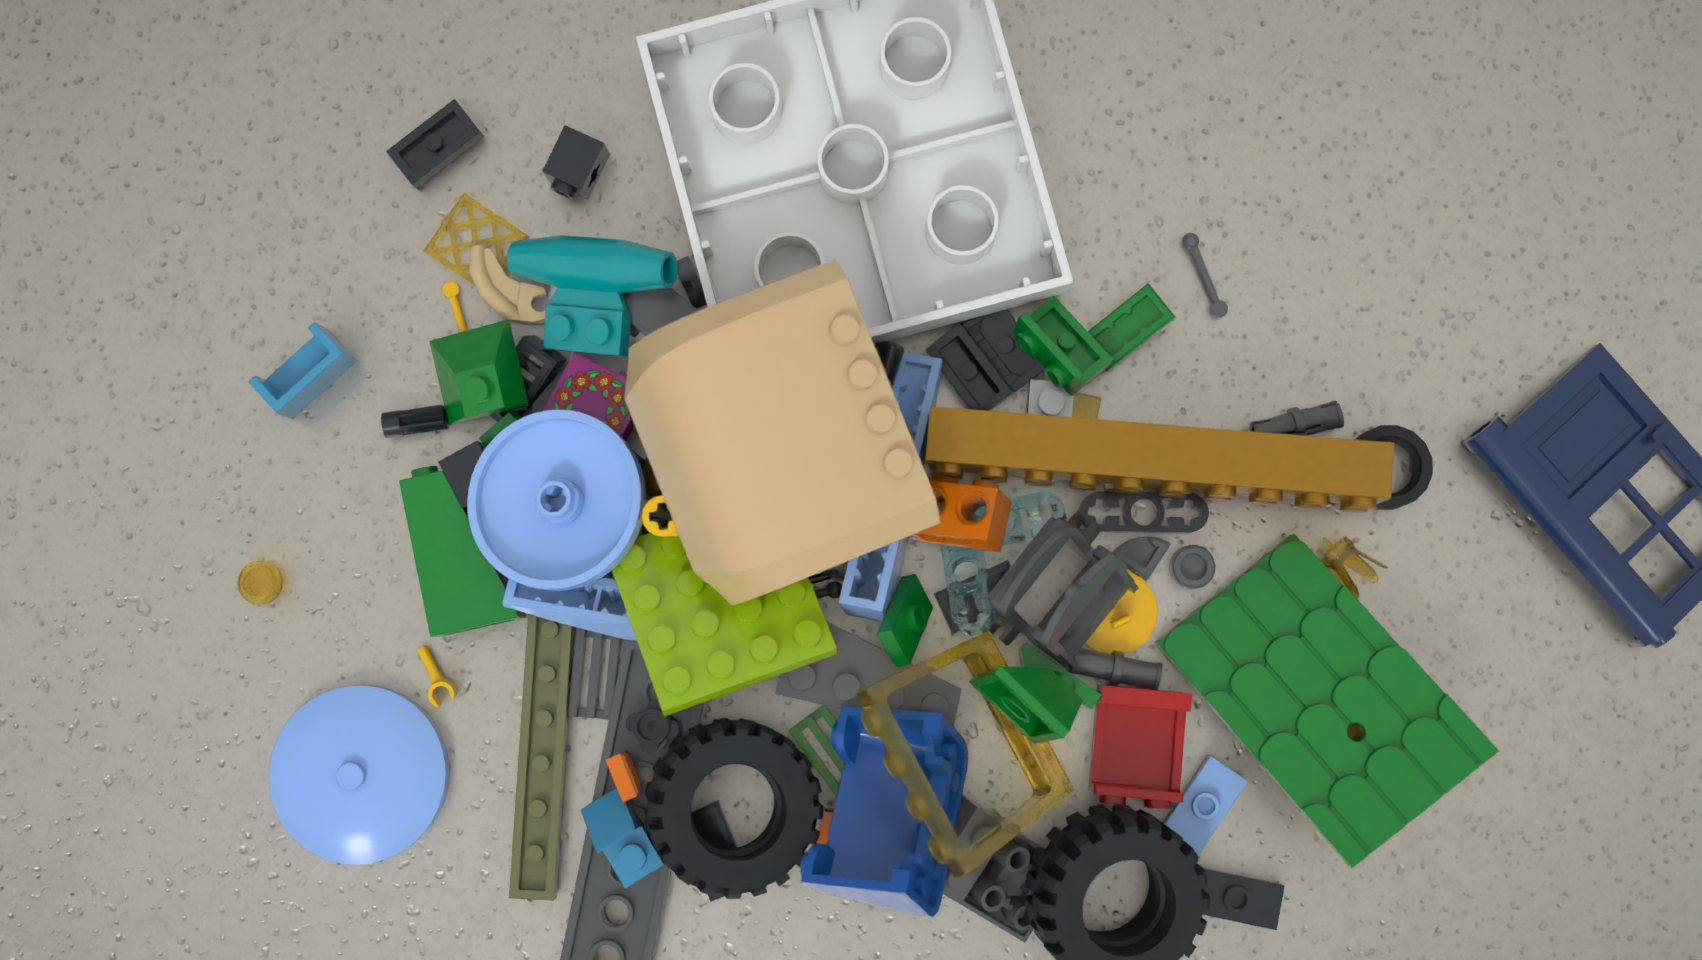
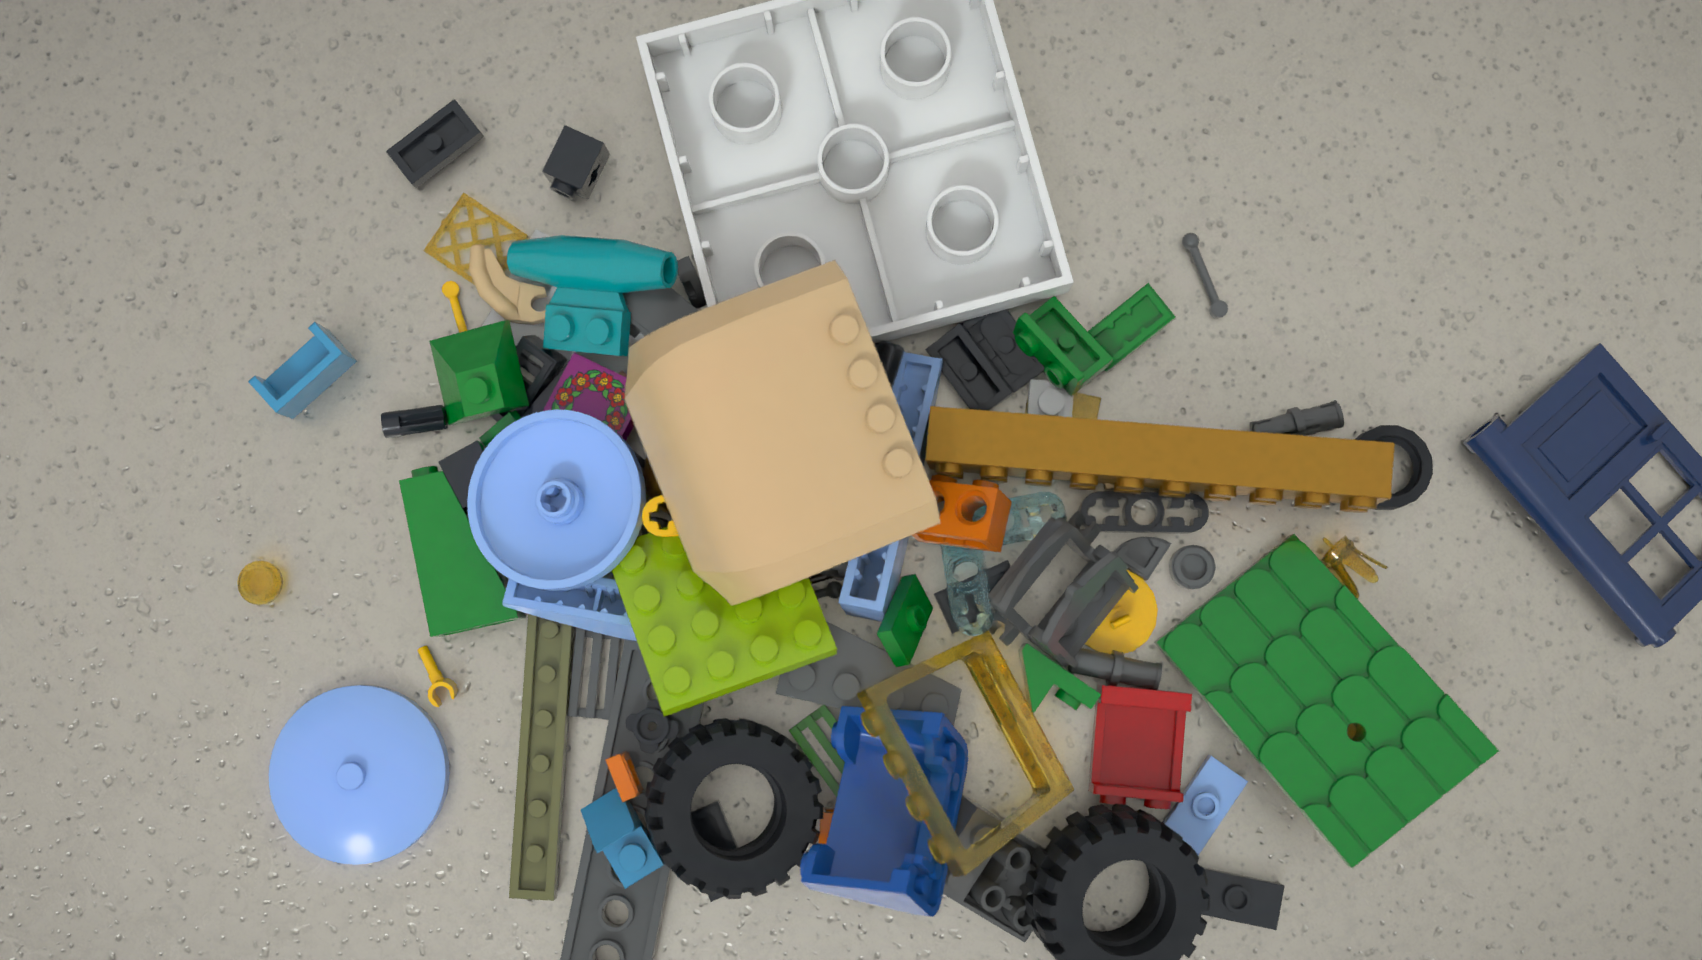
green slope [969,666,1083,744] -> none

